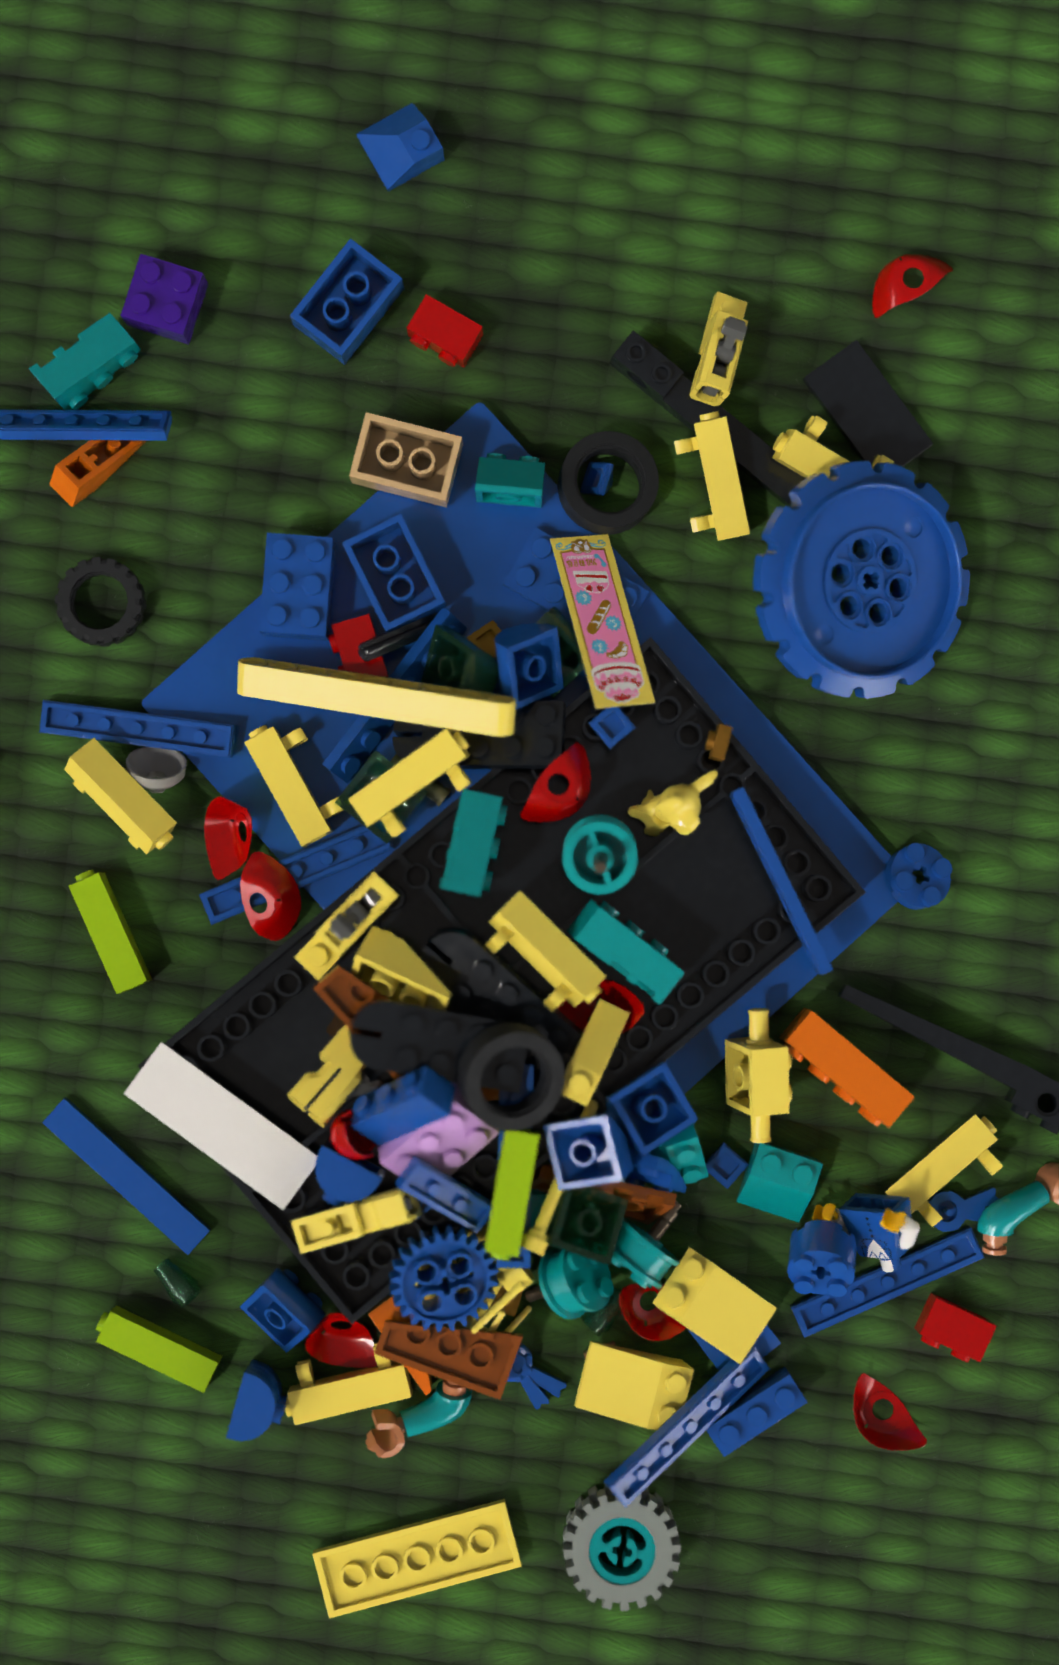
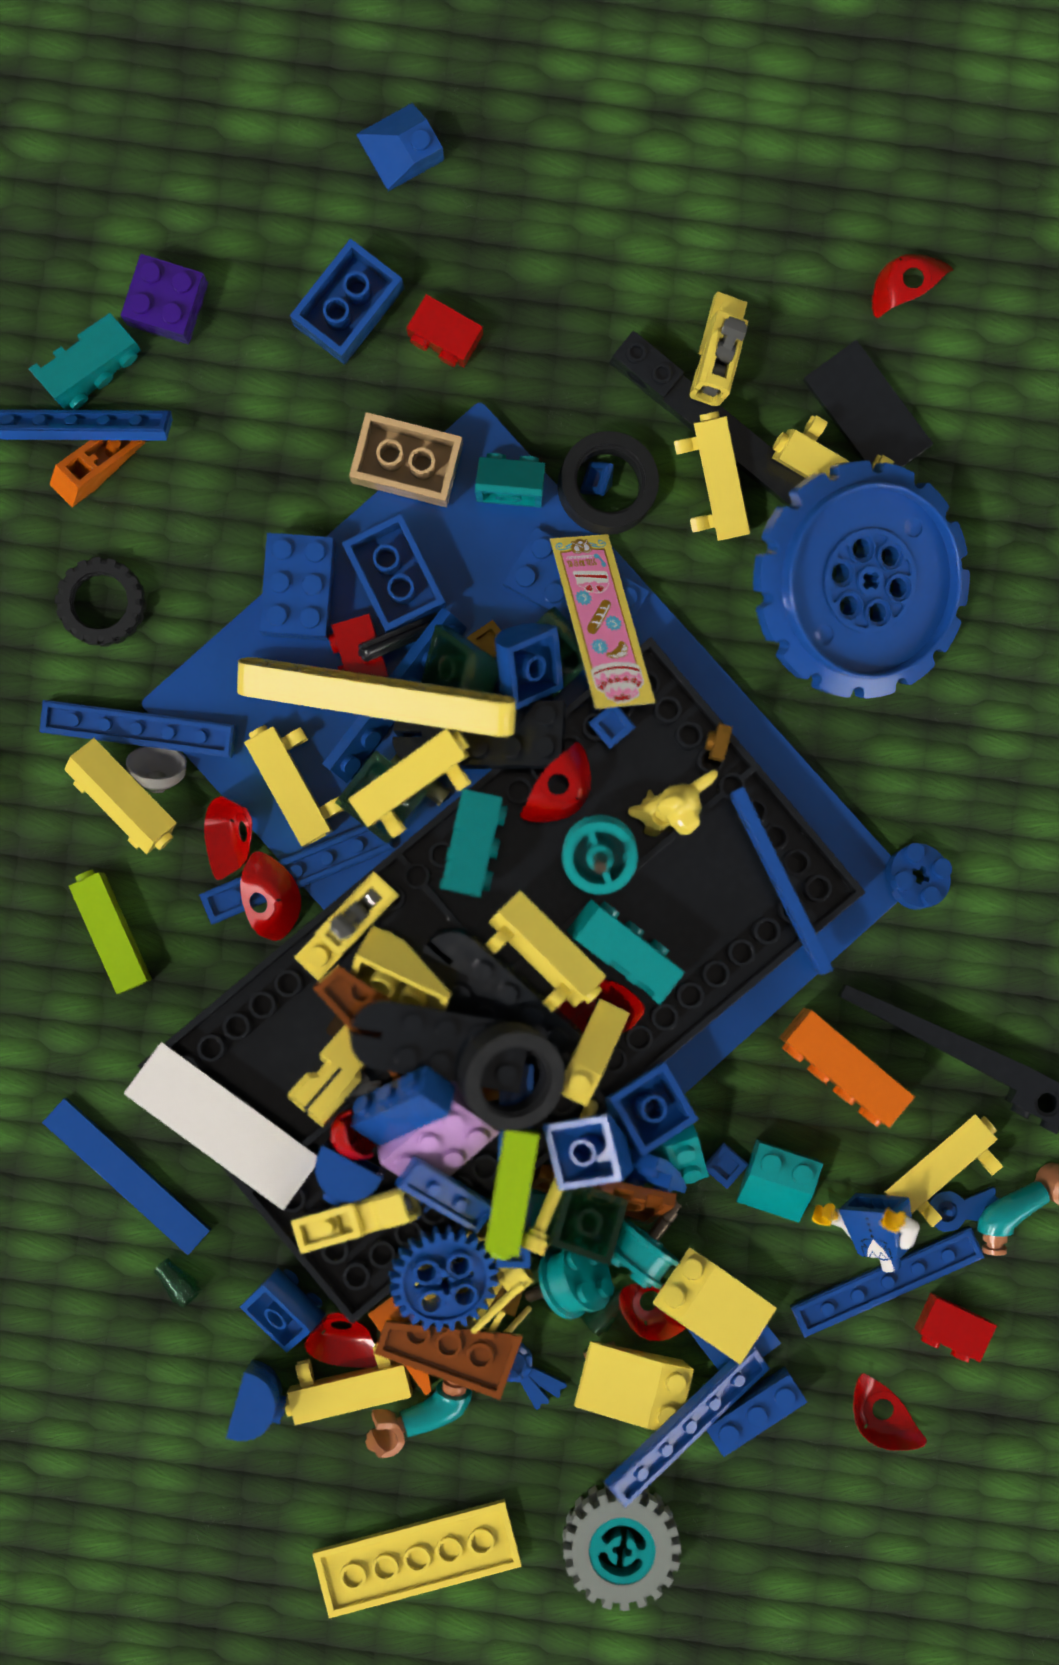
lime brick [95,1305,223,1393] -> none
light yellow brick [725,1008,792,1143] -> none
blue brick [787,1220,857,1297] -> none

